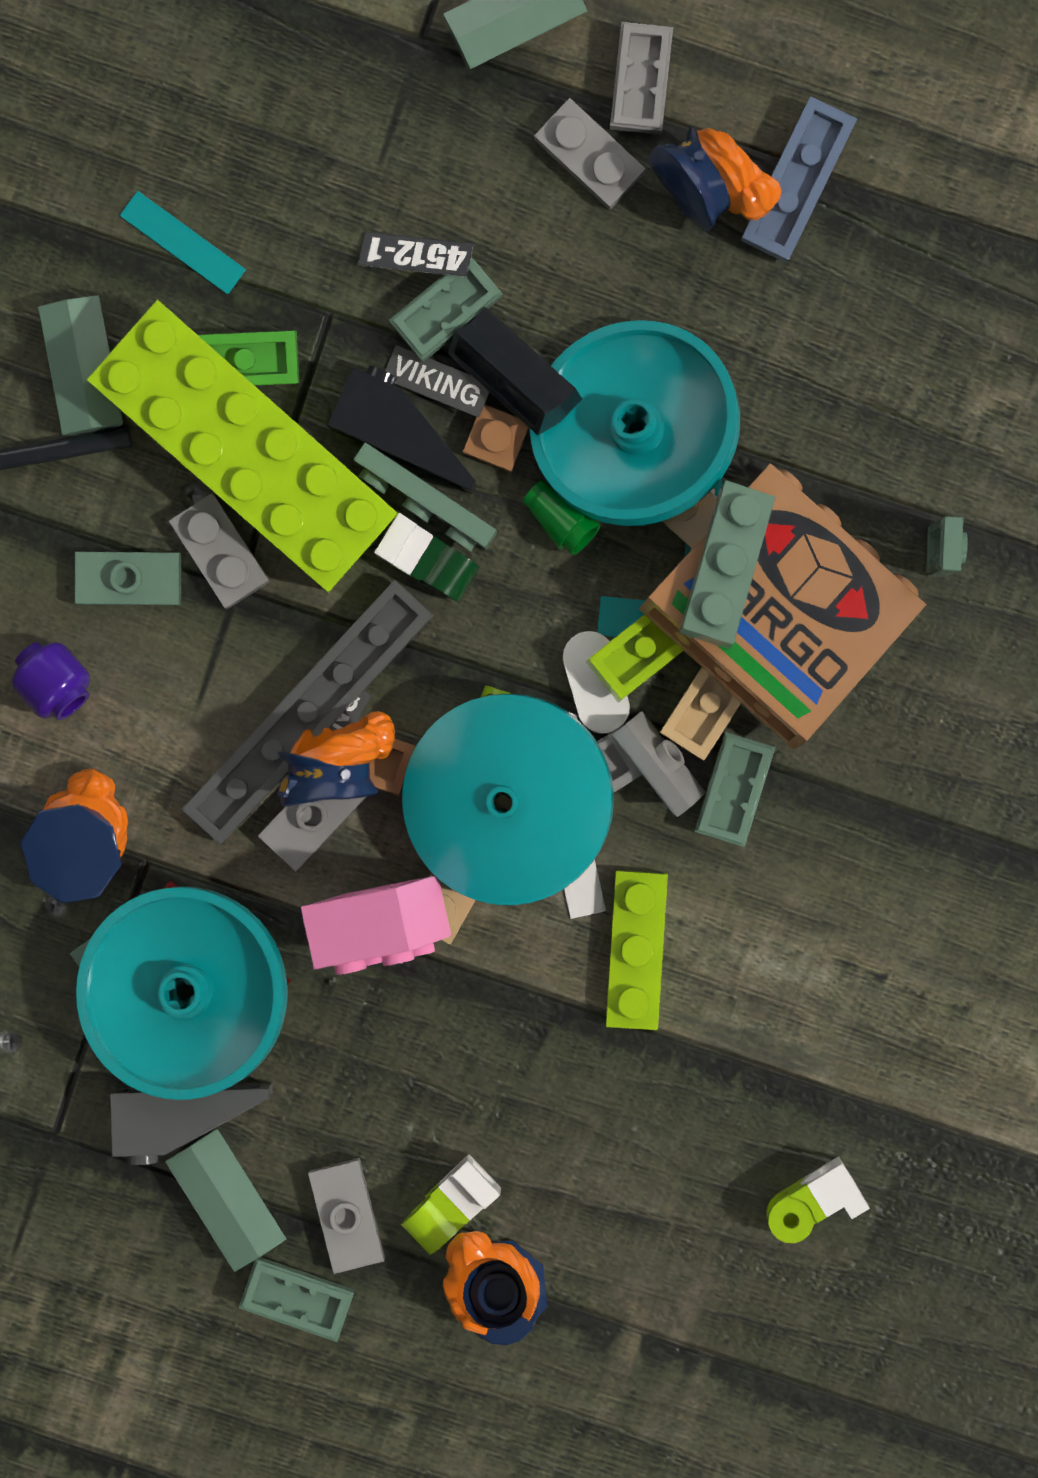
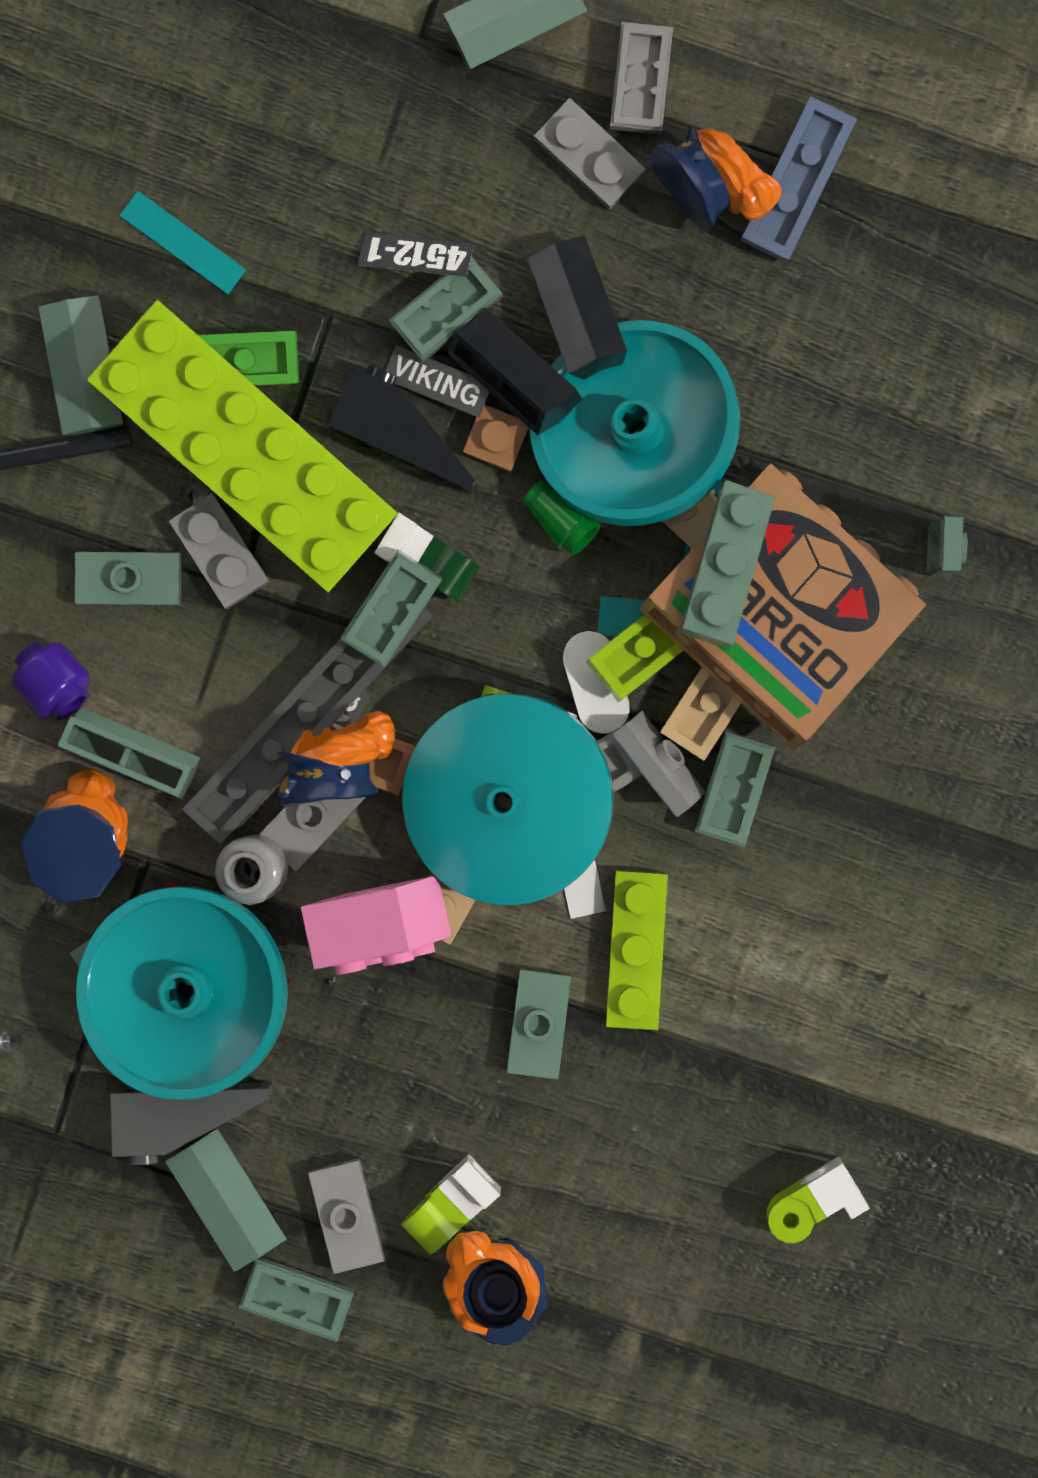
sand green plate [354,442,497,552] -> none
none -> sand green piece [58,707,200,799]
none -> light grey head [215,834,288,905]
none -> sand green plate [340,549,442,667]
none -> sand green plate [507,968,572,1080]
none -> black piece [527,235,627,380]

